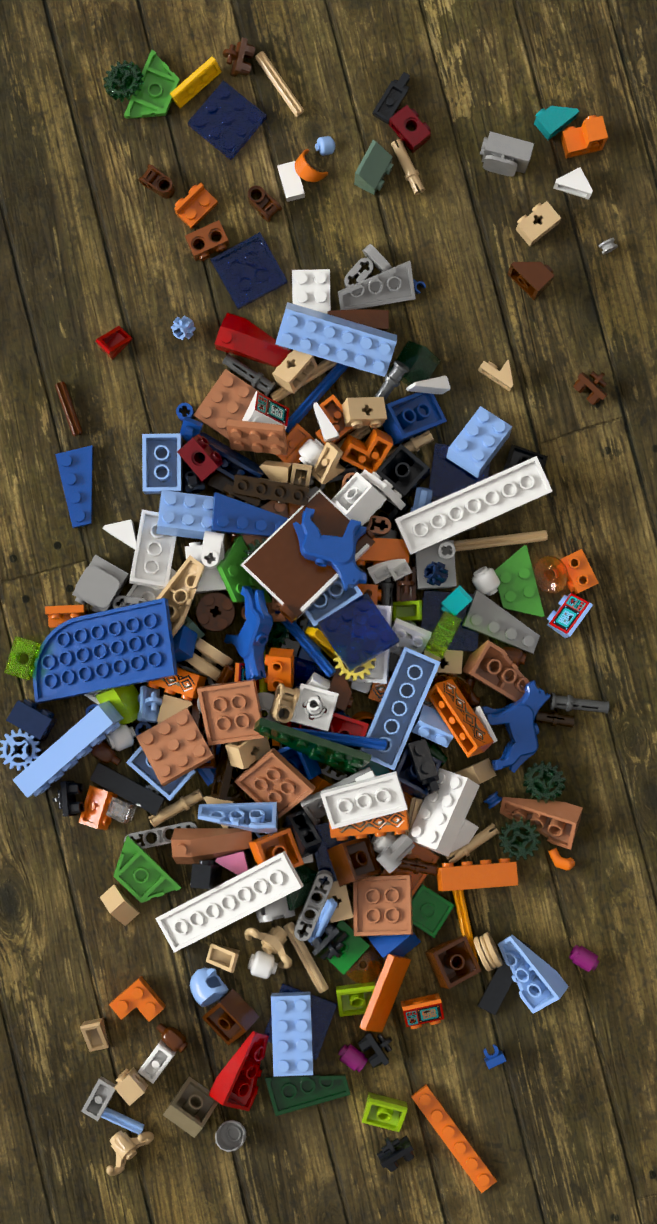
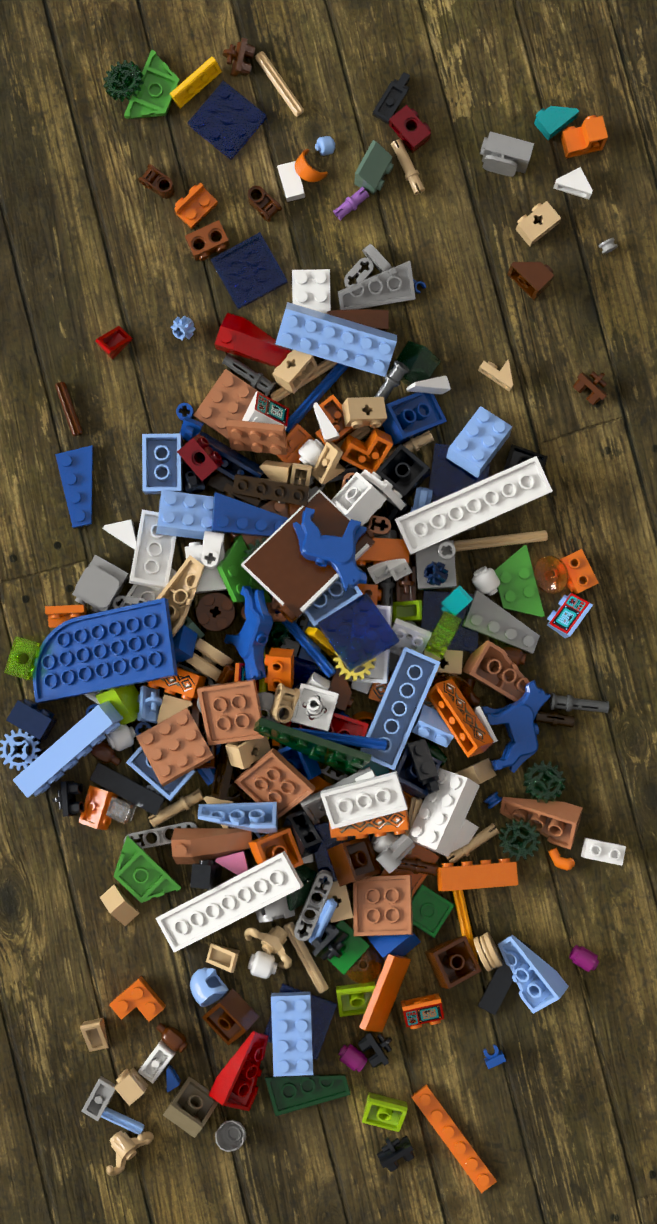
none -> blue slope [166,1065,181,1093]
none -> medium lavender pin [333,187,369,221]
none -> white brick [581,837,626,866]

